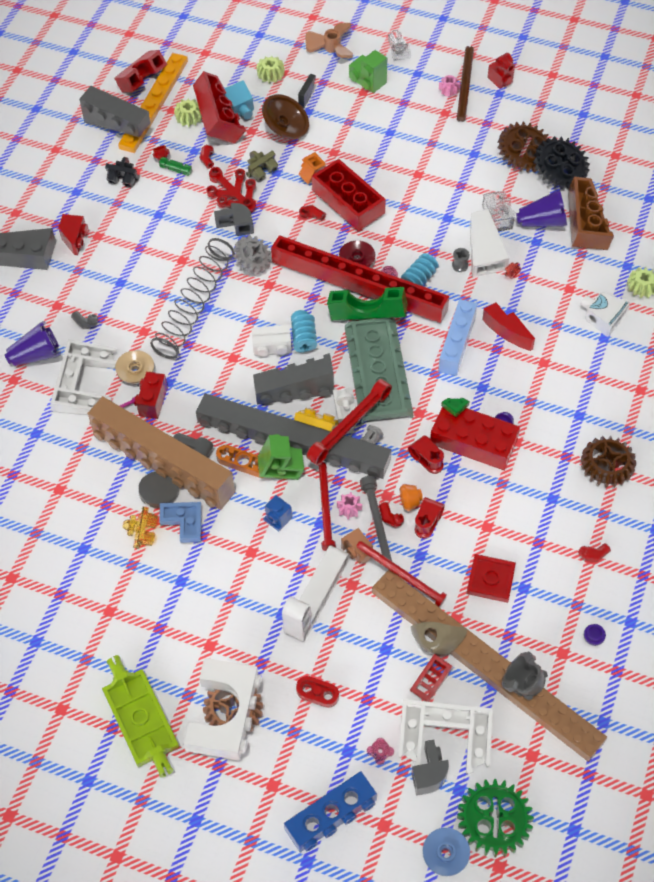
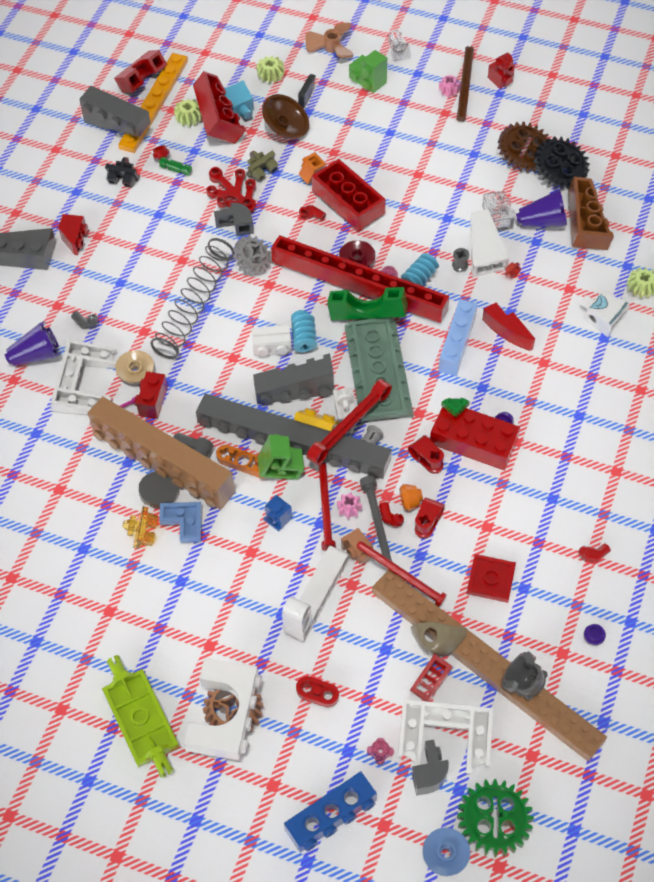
red arm [199,144,214,169] -> none
reddish brown gear [580,436,637,488] -> none

